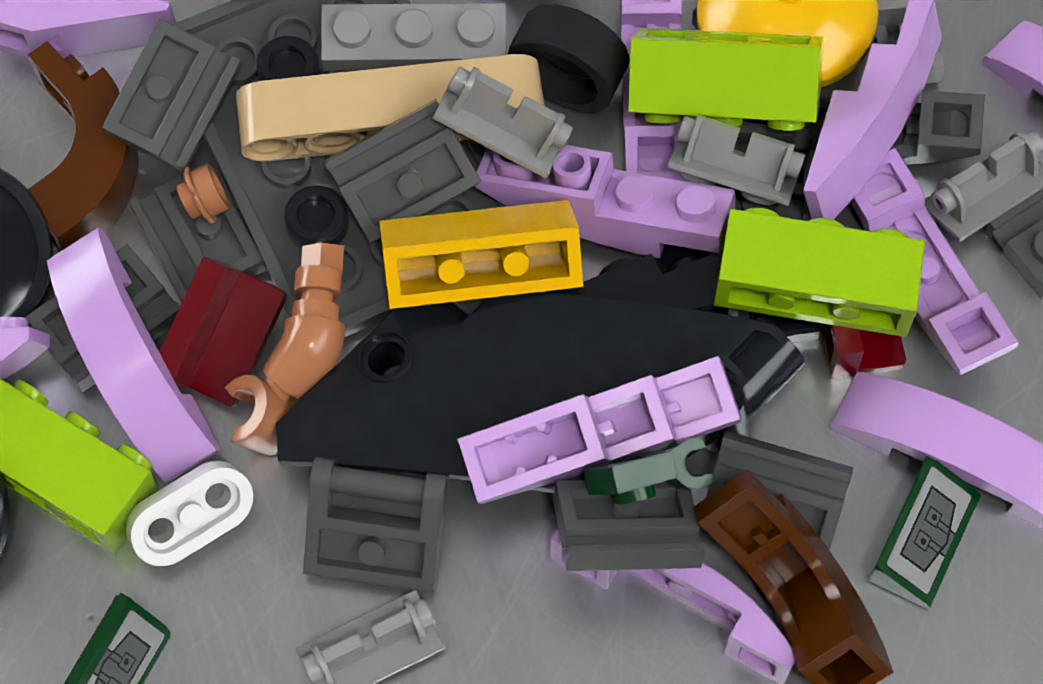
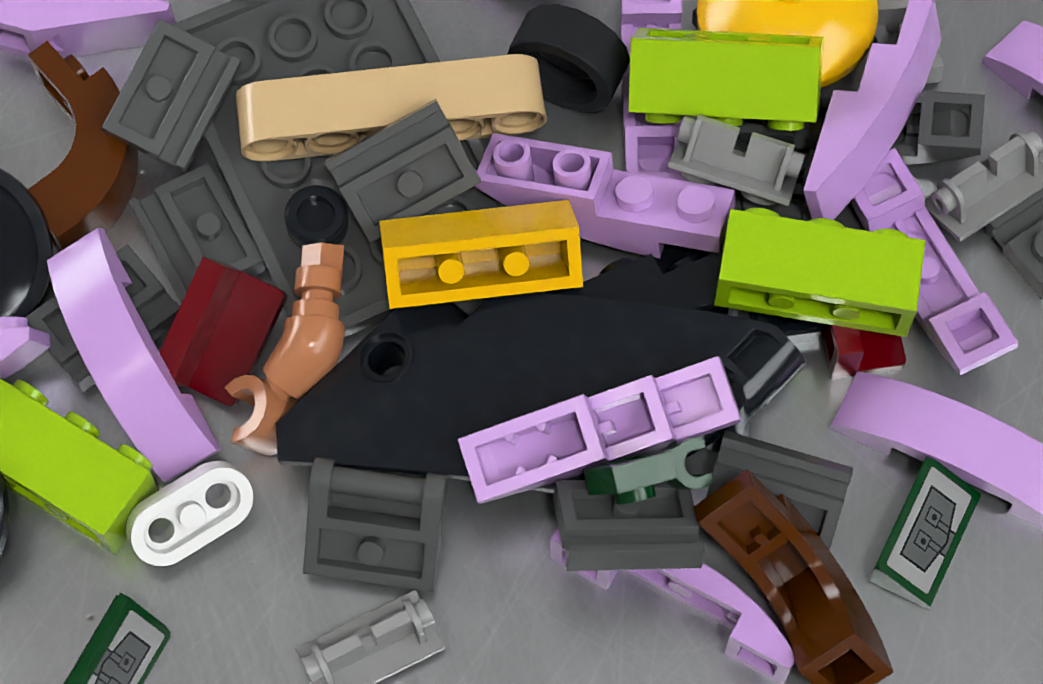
nougat plate [176,163,231,224] -> none
black tile [257,36,320,81] -> none
light grey plate [321,3,507,71] -> none
light grey hinge [433,66,573,178] -> none

